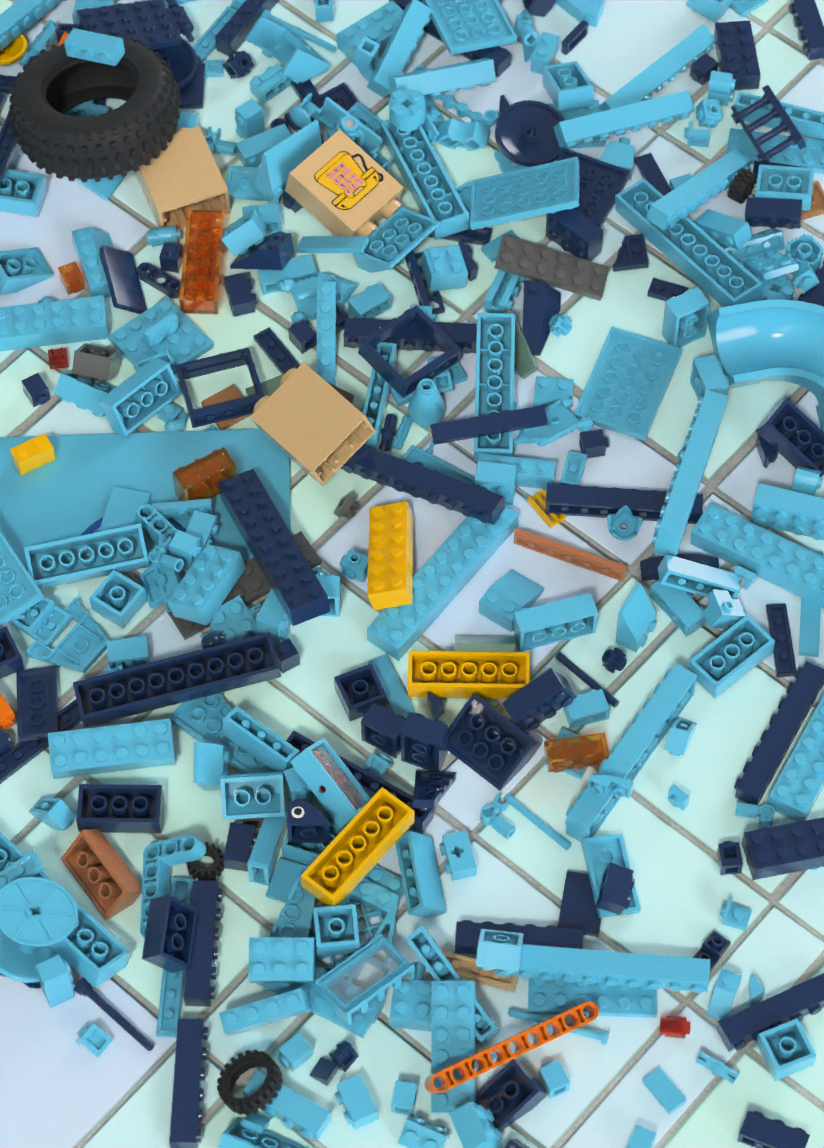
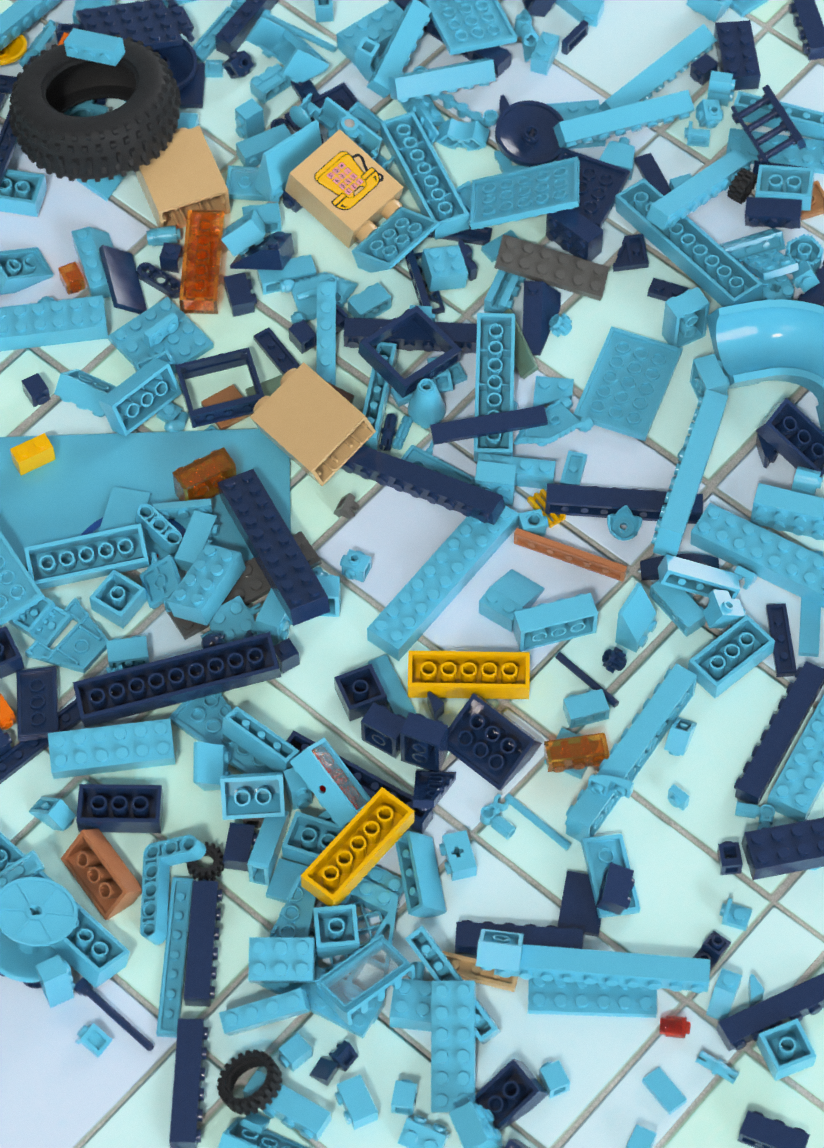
clear red tile [48,347,69,370] -> none
dark grey brick [72,343,121,382] -> none
dark blue brick [142,895,198,973] -> none
medium azure bar [148,534,184,572] -> none
medium azure brick [169,530,202,564] -> none
medium azure bar [205,126,236,156] -> none
dark blue slope [287,799,330,843] -> none
medium azure tile [296,236,370,254] -> none
medium azure bracket [363,752,394,779] -> none
yellow brick [367,501,413,610] -> none
medium azure brick [389,90,426,132] -> none
orange beam [424,1002,599,1094] -> none
sand green tile [455,635,515,652] -> none
dark blue brick [502,668,577,732] -> none
medium azure bar [508,1008,610,1045] -> none
medium azure brick [542,61,593,111] -> none
dark blue brick [579,429,609,458] -> none
medium azure brick [694,209,752,250] -> none
none -> medium azure brick [518,509,549,536]

